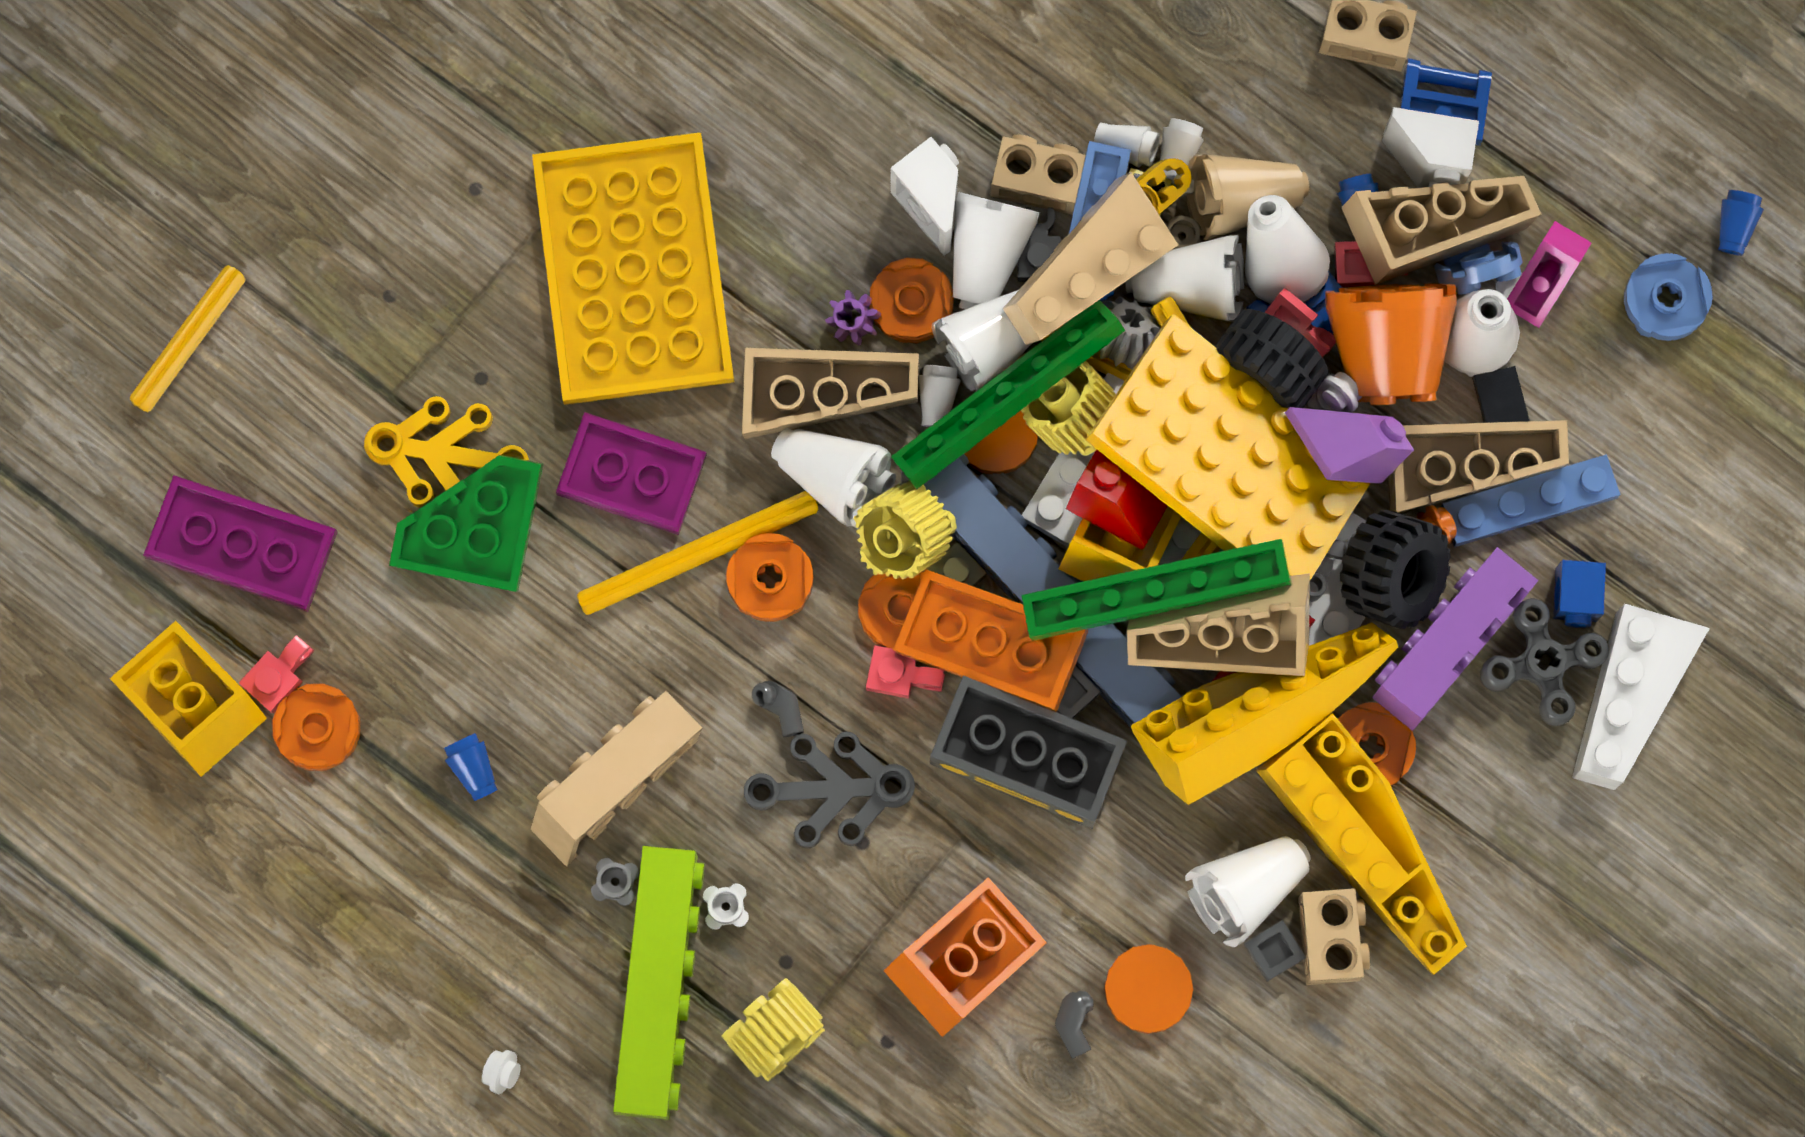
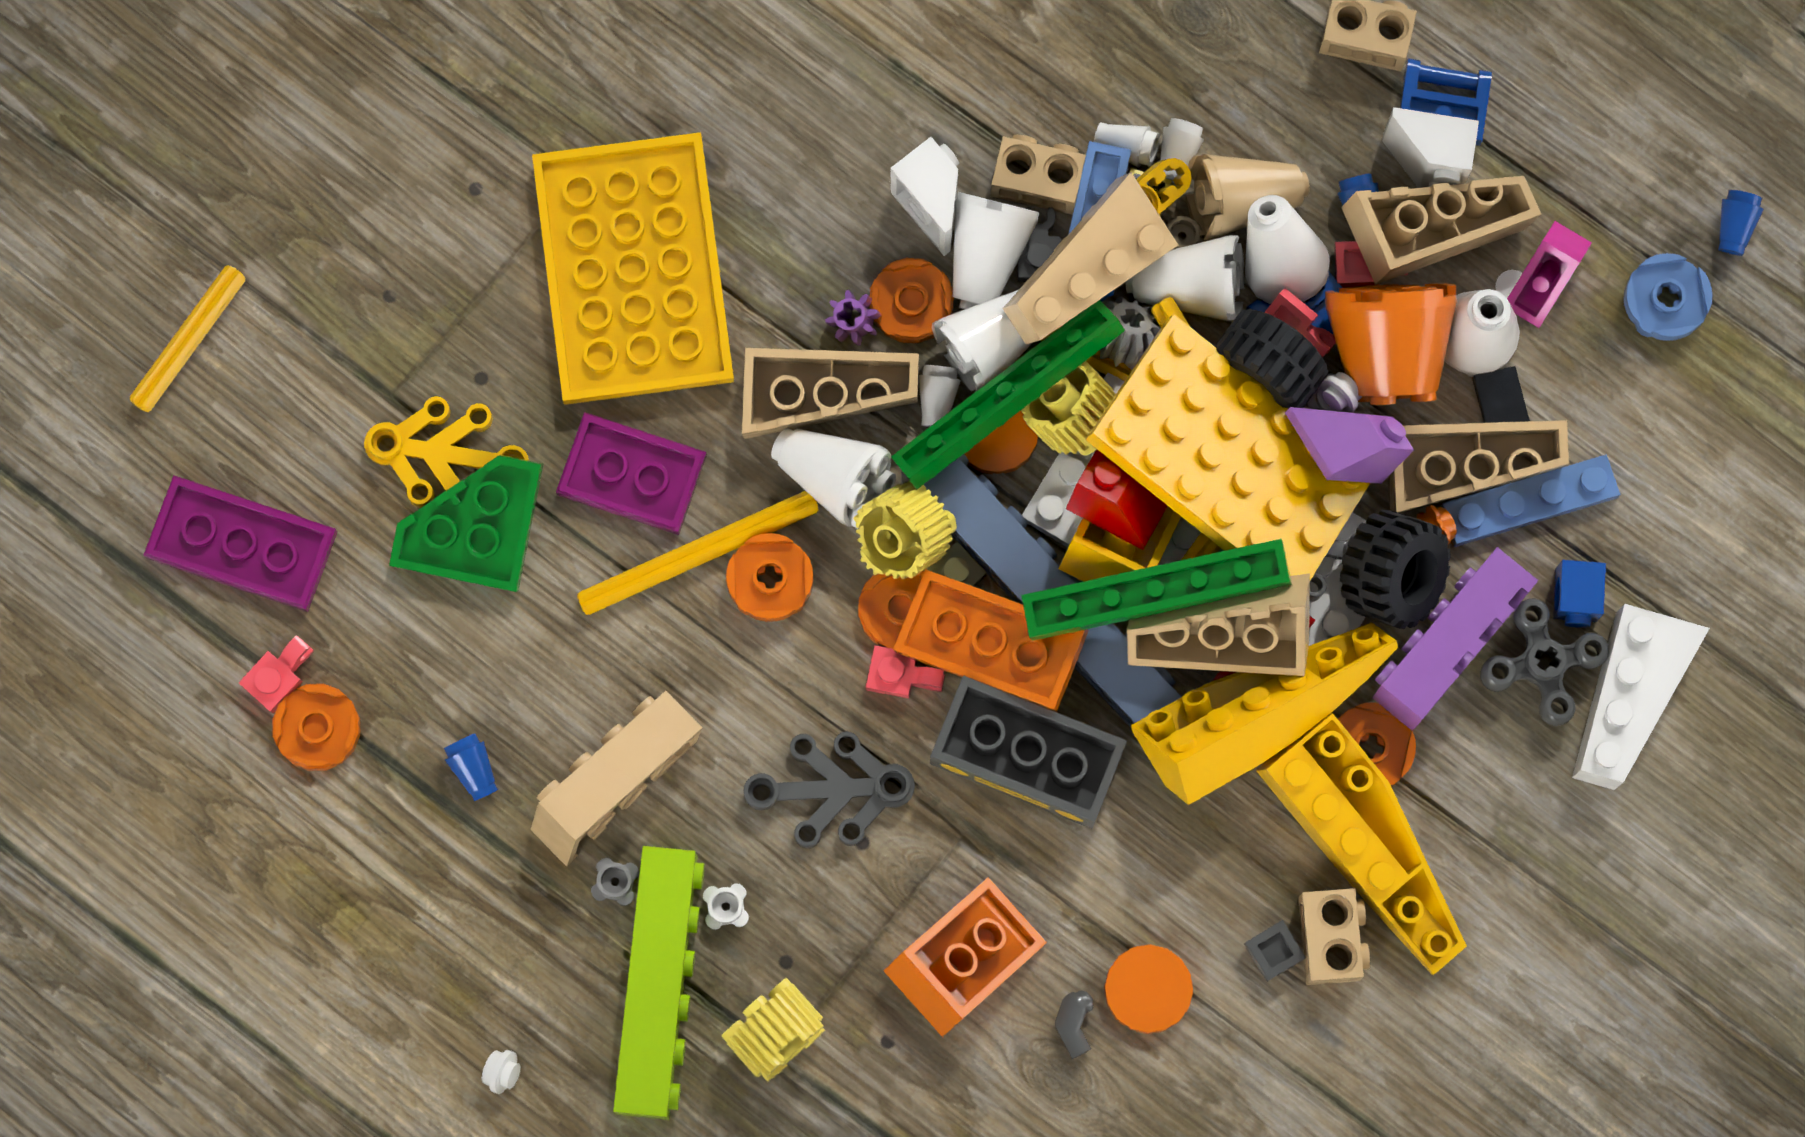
yellow slope [110,621,267,777] -> none
dark grey arm [752,681,804,737] -> none
light grey plate [1057,665,1100,719] -> none
white cone [1185,836,1311,947] -> none
medium blue plate [1434,242,1523,295] -> none

